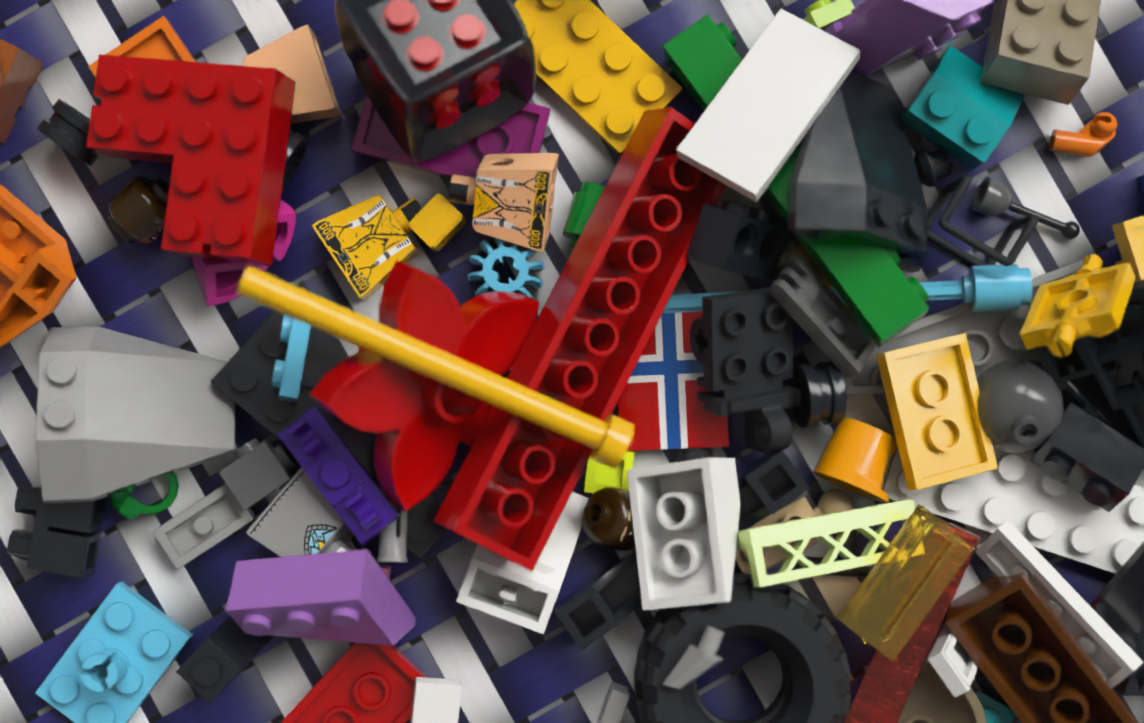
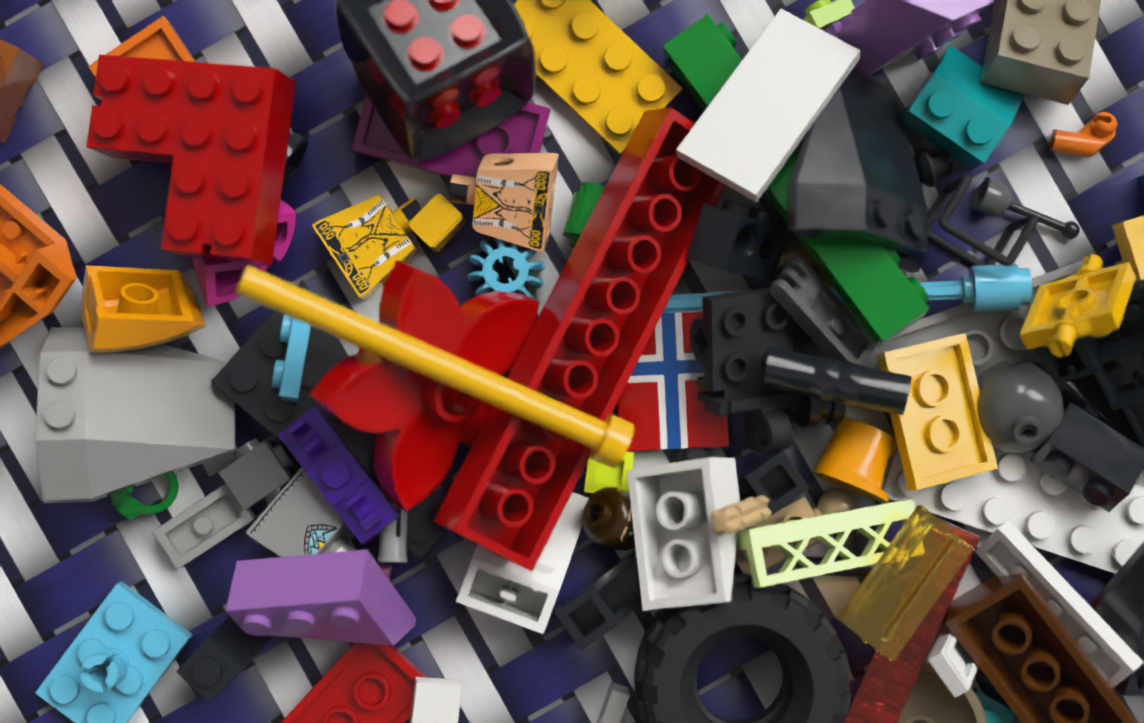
black hips [7,485,108,579] -> none
black wheel [37,99,98,166] -> none
dark brown head [108,176,169,244] -> none
light nougat torso [243,25,342,124] -> none
light grey bar [663,625,725,689] -> none
none -> light orange slope [81,265,206,353]
none -> tan axle [710,495,772,536]
none -> black axle [762,347,912,415]

